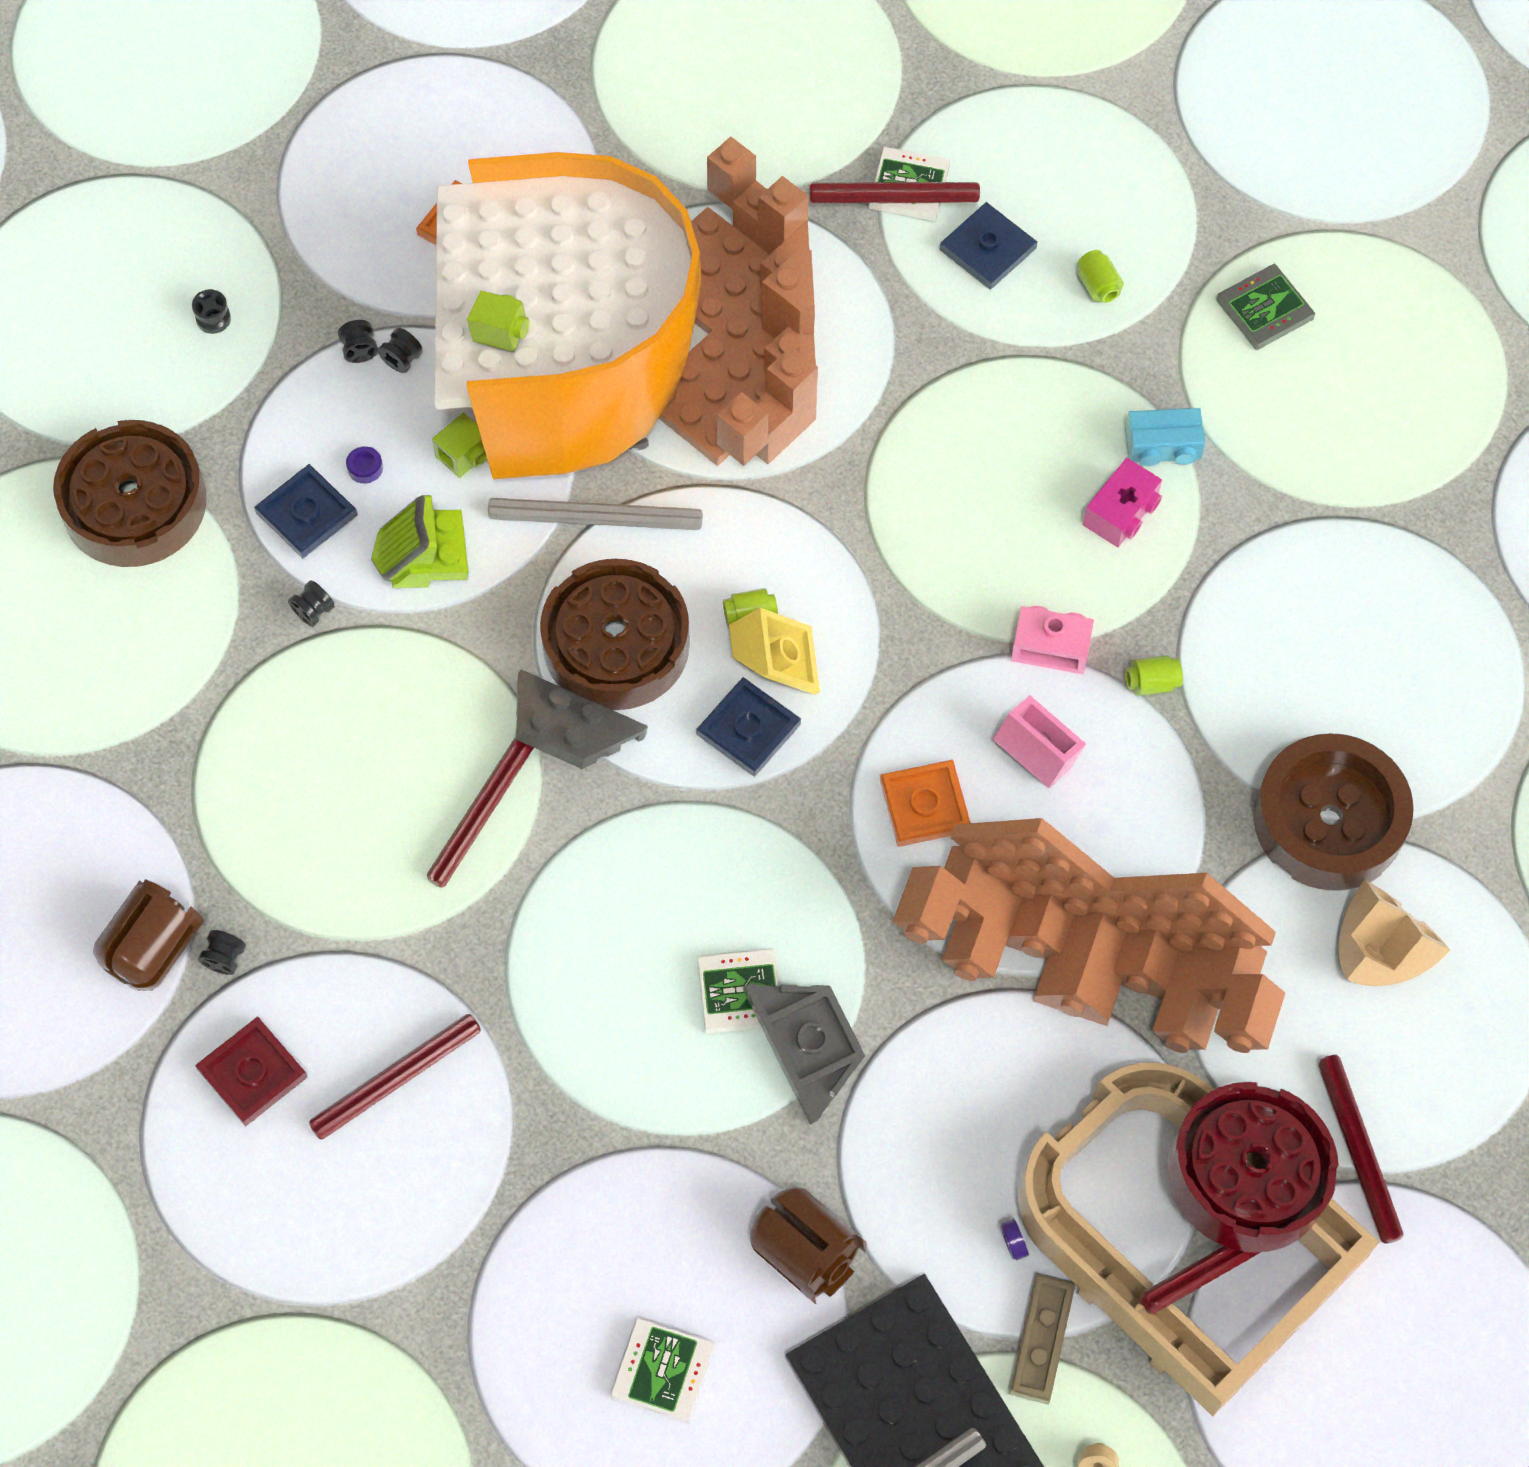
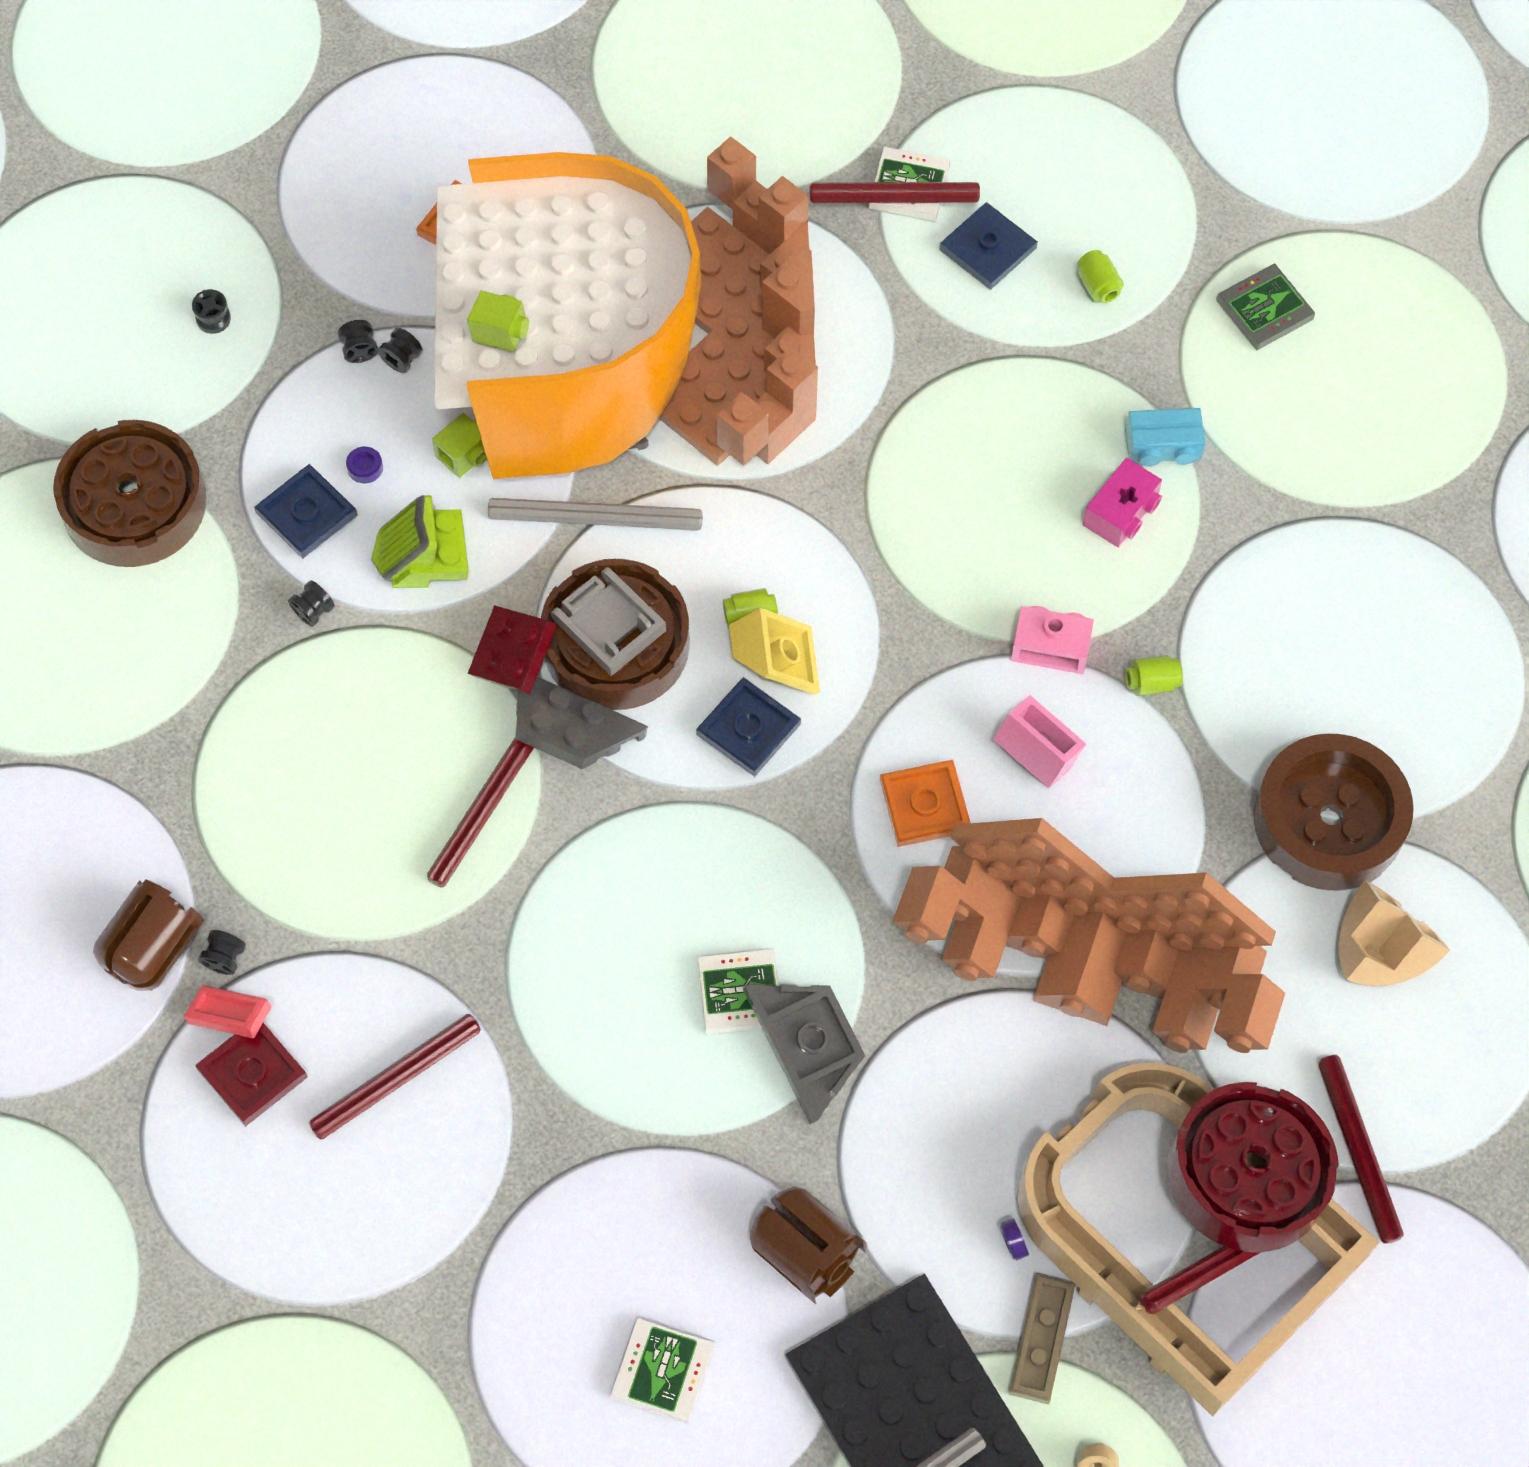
none -> coral tile [184,985,272,1038]
none -> dark red plate [467,605,557,694]
none -> light grey container [551,567,666,676]

